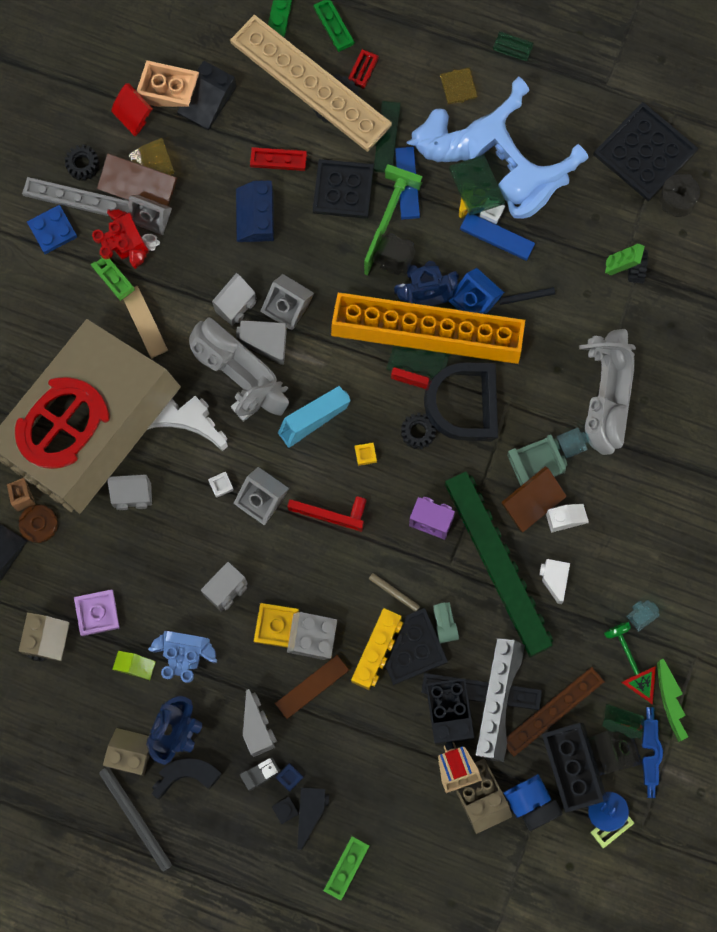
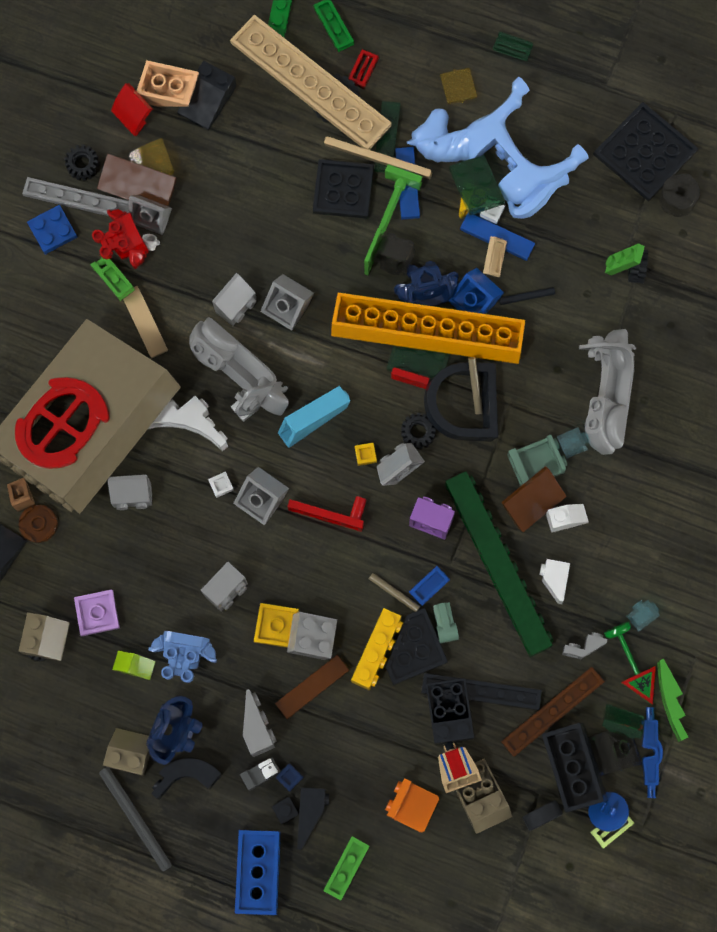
dark blue slope [236,181,274,242] -> none
light grey slope [236,321,287,365] -> none
red plate [250,147,307,171] -> none
arch [476,638,525,762] -> none
blue brick [503,774,552,818] -> none
none -> blue brick [235,830,281,915]
none -> tan tile [324,136,432,179]
none -> light grey slope [376,443,425,486]
none -> orange bracket [385,778,439,832]
none -> blue tile [409,566,450,606]
none -> dark tan bar [468,357,483,414]
none -> tan tile [483,236,507,277]
none -> light grey slope [562,633,607,660]

